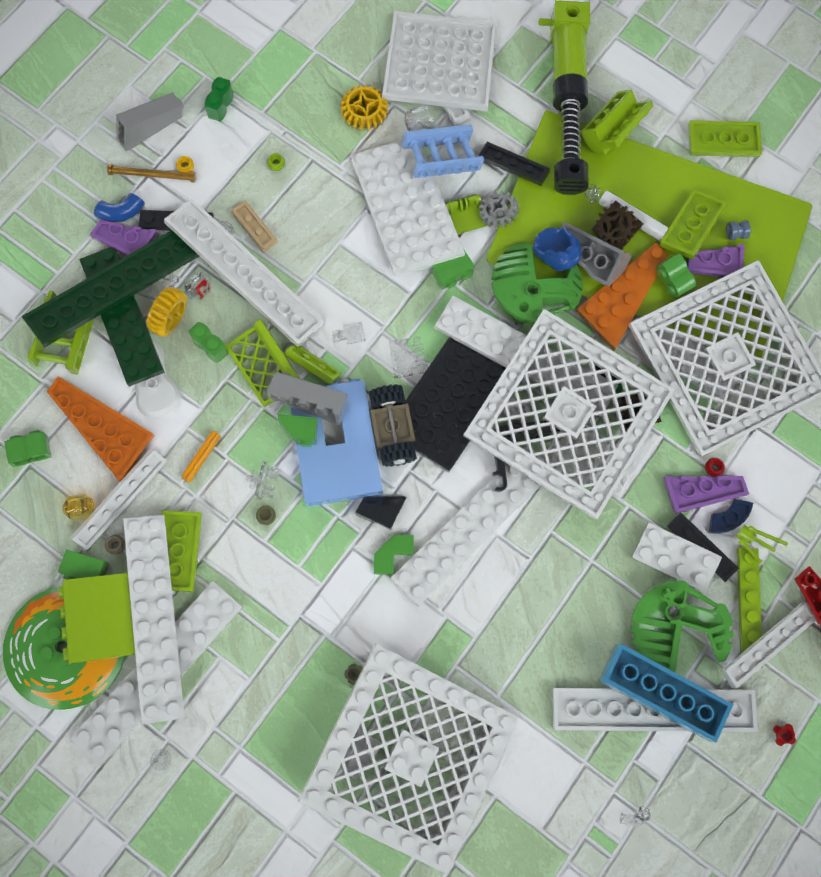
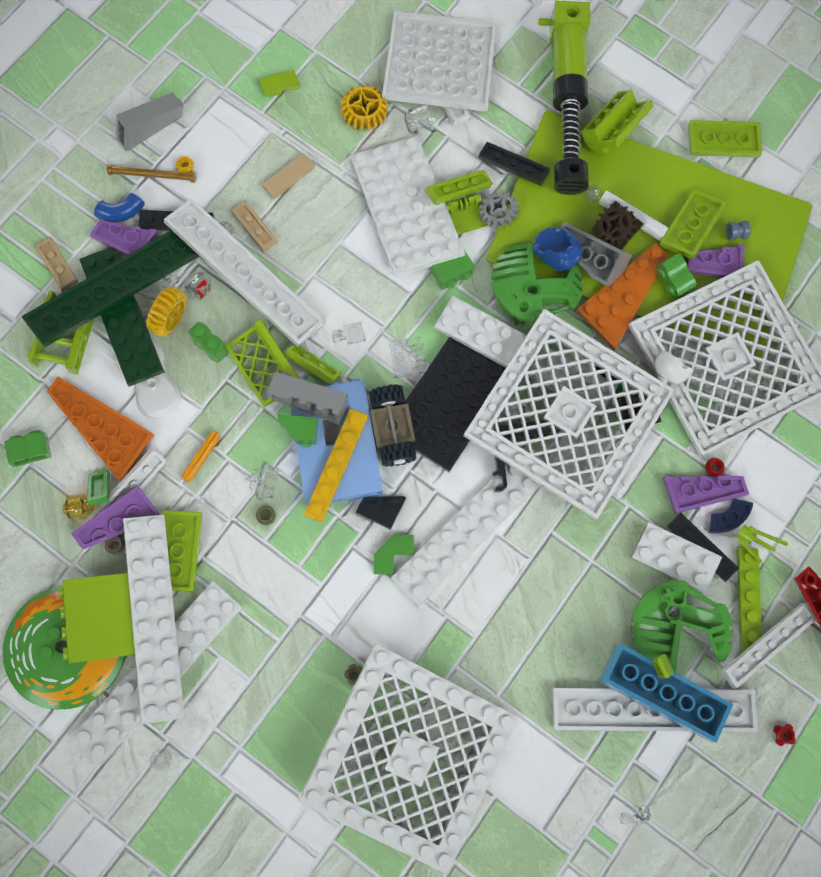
bright green brick [58,549,109,579] -> none
green brick [205,77,233,122] -> none
lime plate [267,153,285,171] -> none
light blue fence [401,125,484,178] -> none
none -> tan tile [34,237,79,291]
none -> medium lavender wing [70,486,160,549]
none -> bright green tile [87,469,110,506]
none -> lime slope [259,71,300,96]
none -> tan tile [262,153,315,200]
none -> yellow plate [304,408,368,523]
none -> lime plate [425,170,493,205]
none -> lime slope [652,654,674,679]
none -> white cylinder [654,349,694,384]

